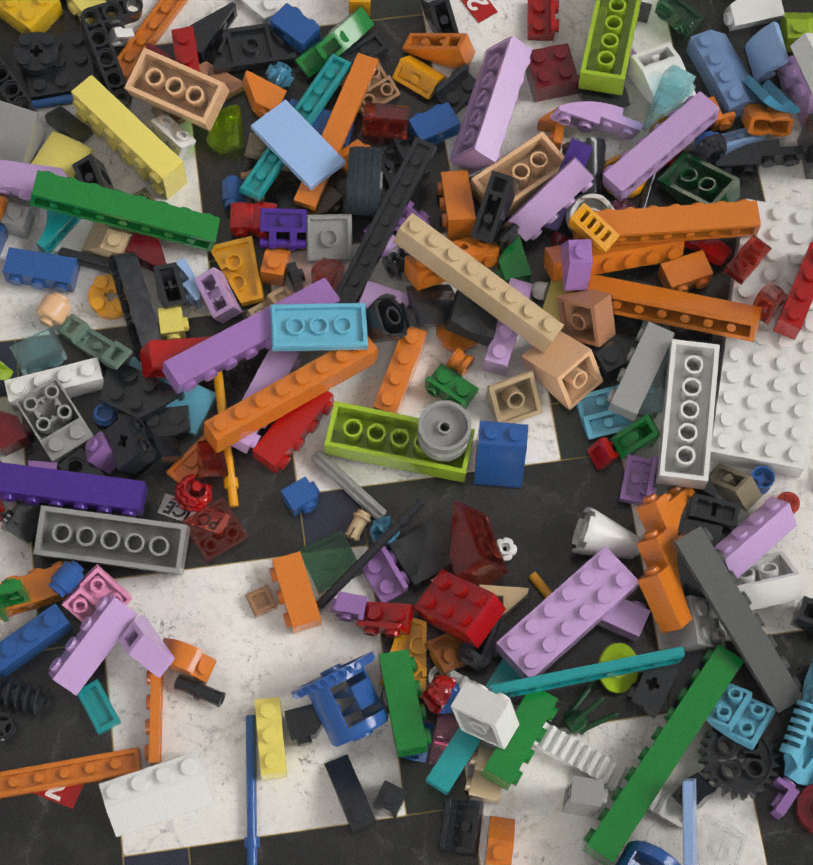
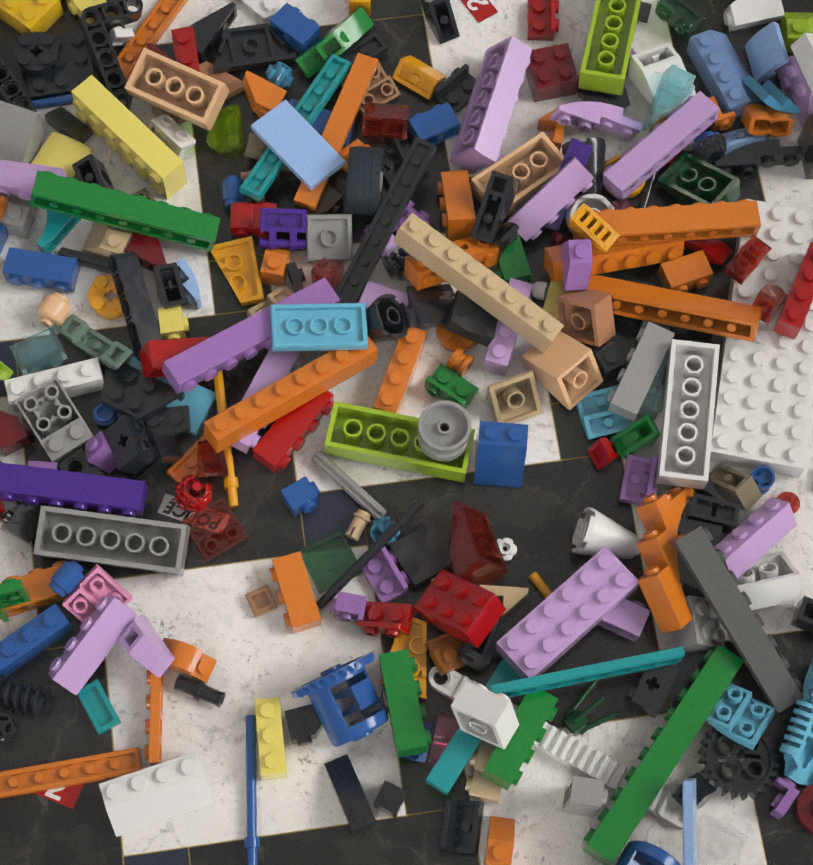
lavender brick [194,267,242,323] -> none
orange slope [402,33,476,68] -> none
red piece [422,674,461,714] -> none
lime dish [598,643,638,693] -> none

